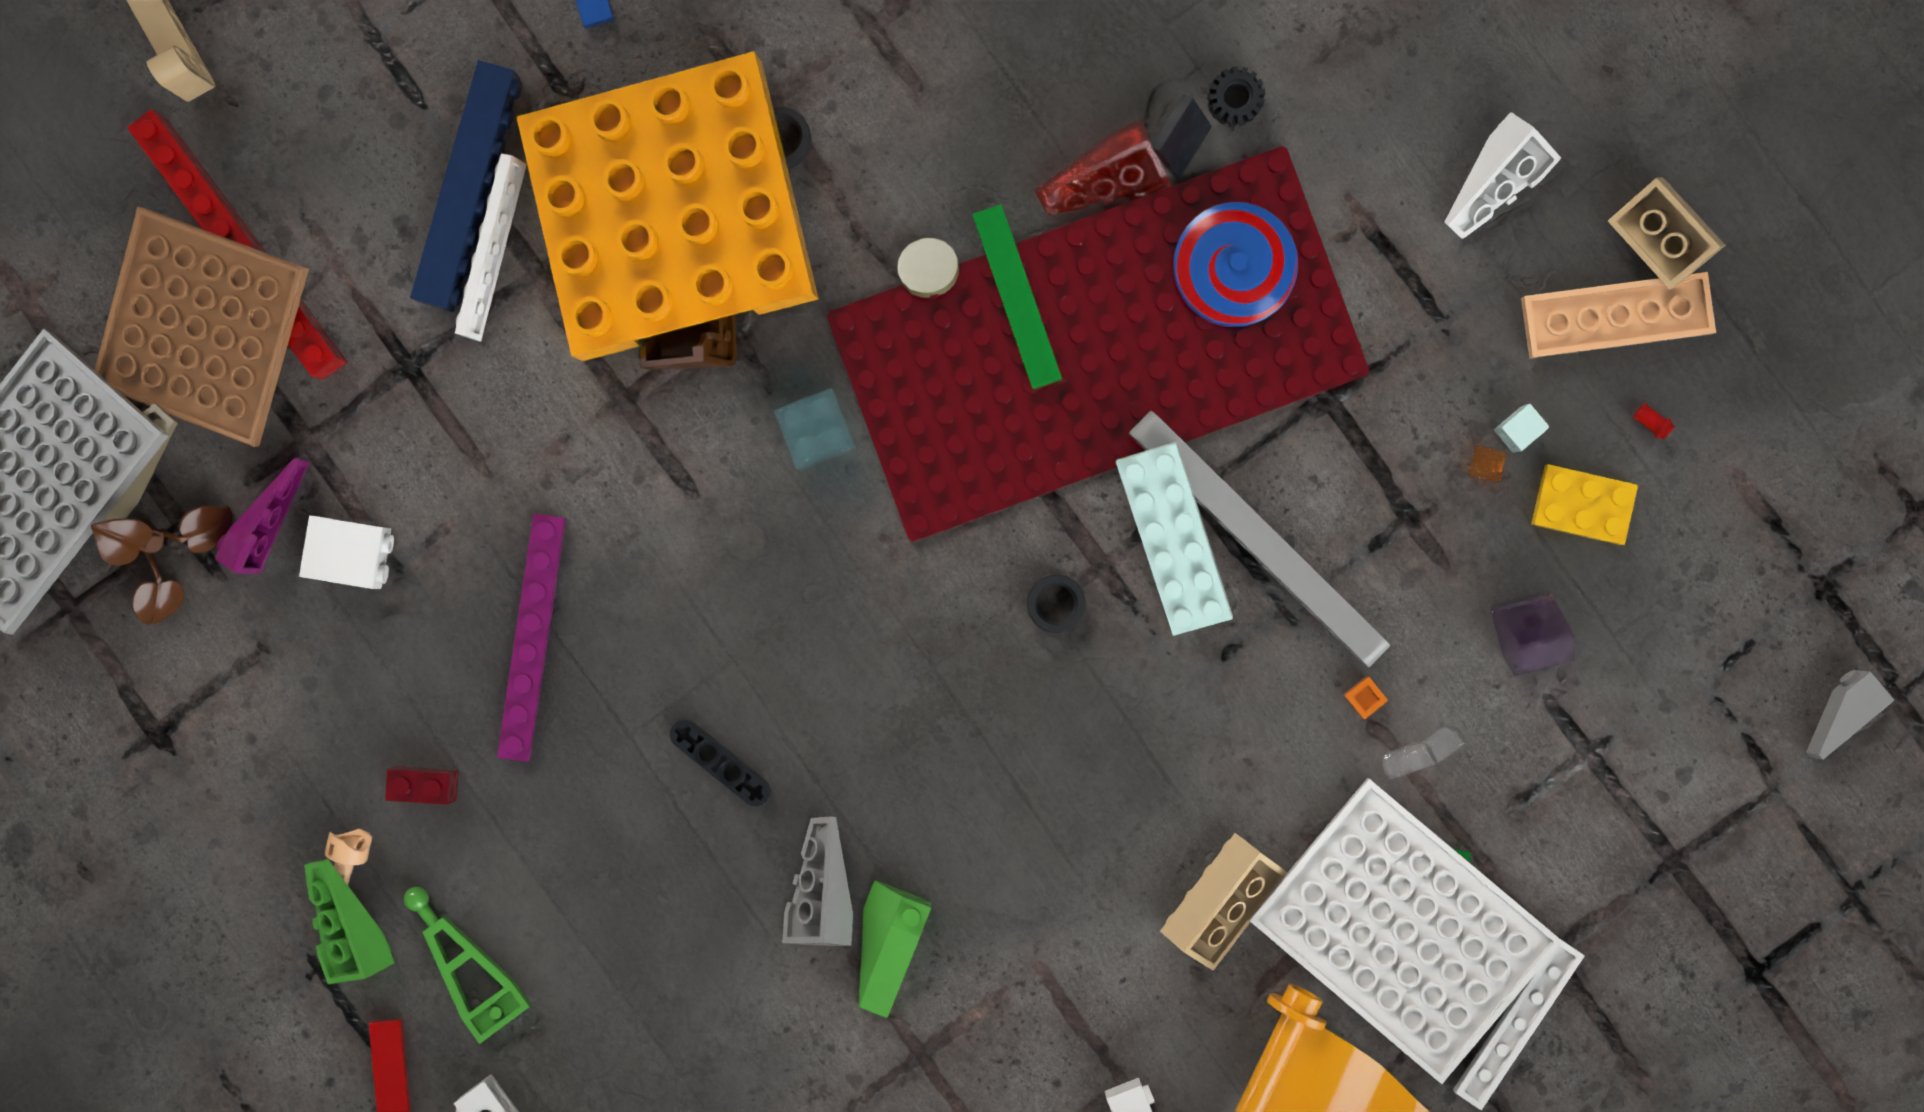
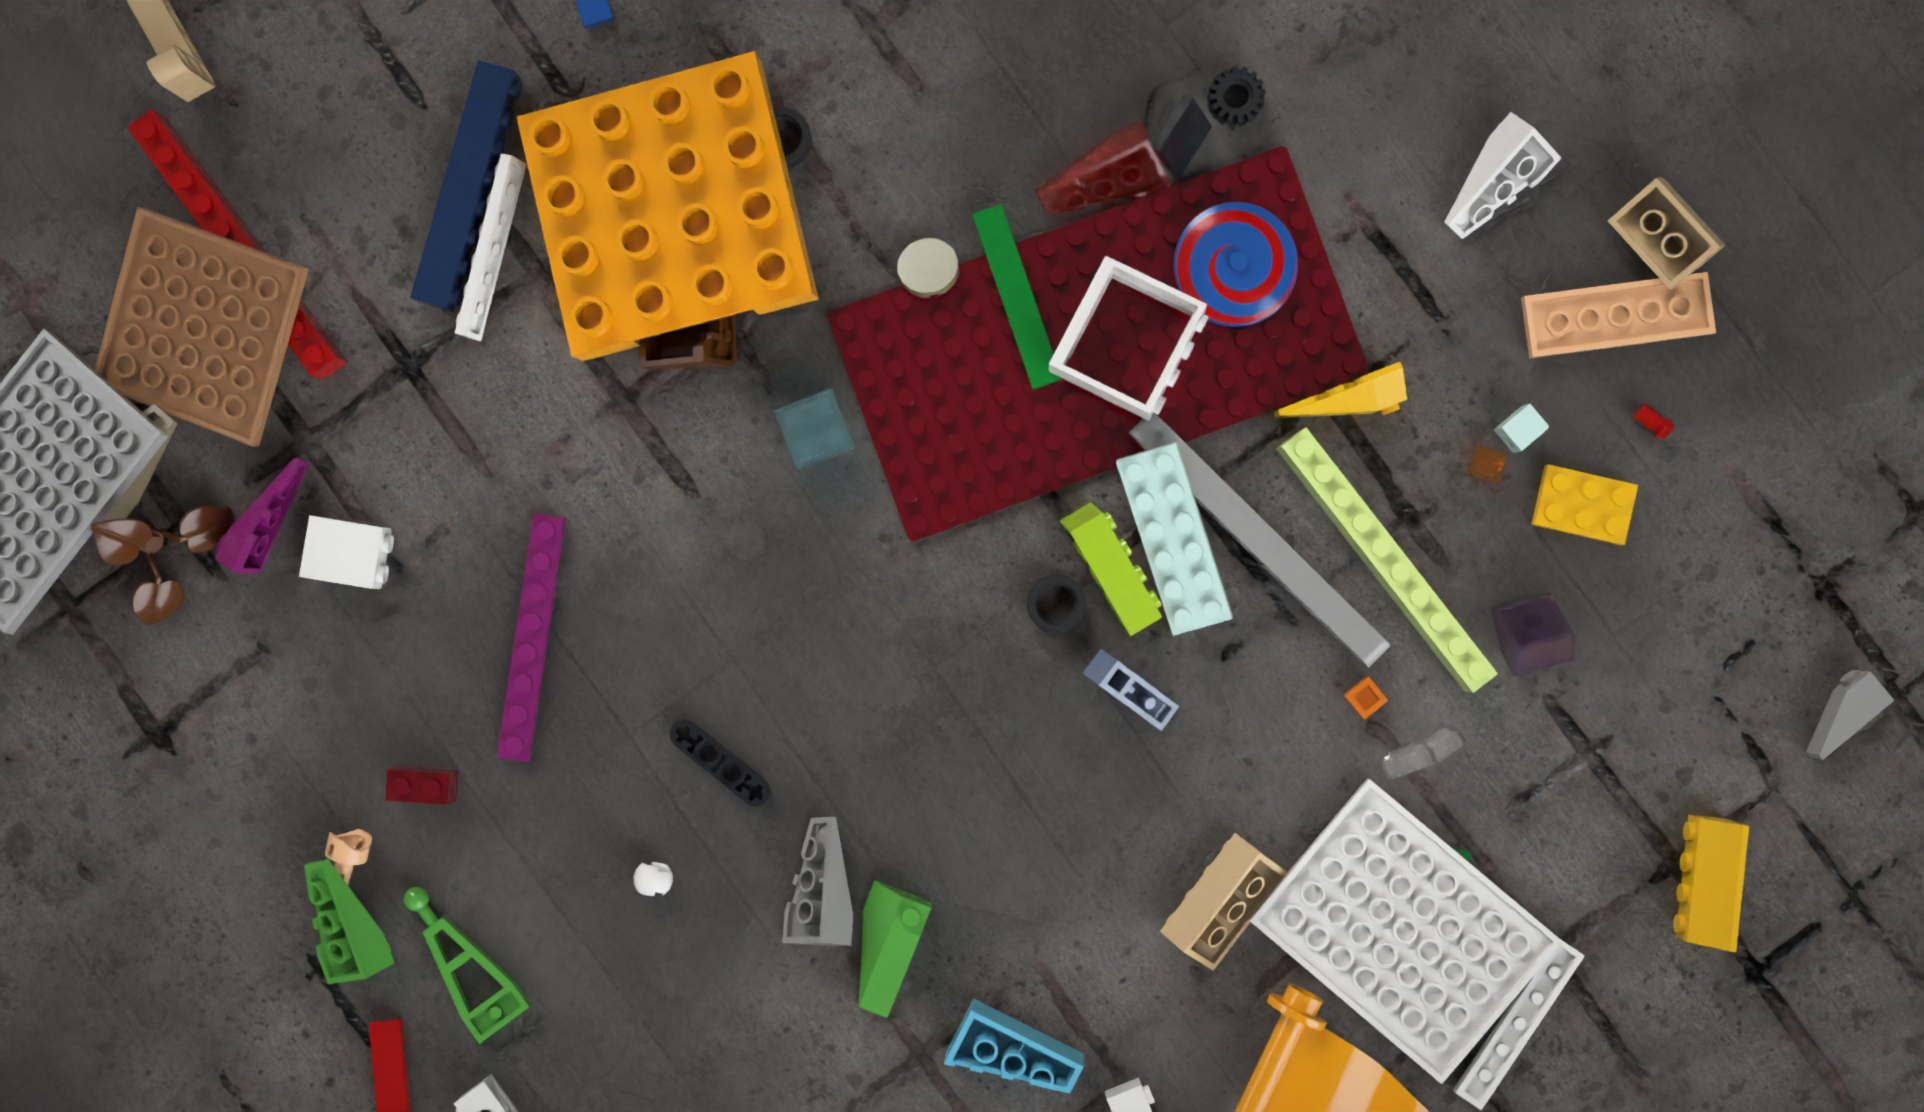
none -> white piece [633,862,673,896]
none -> medium azure wedge [944,998,1084,1094]
none -> white window [1049,256,1209,421]
none -> lime wedge [1059,502,1162,636]
none -> sand blue slope [1083,649,1180,731]
none -> yellow wedge [1273,362,1407,418]
none -> yellowish green brick [1276,428,1498,693]
none -> yellow slope [1673,814,1749,952]

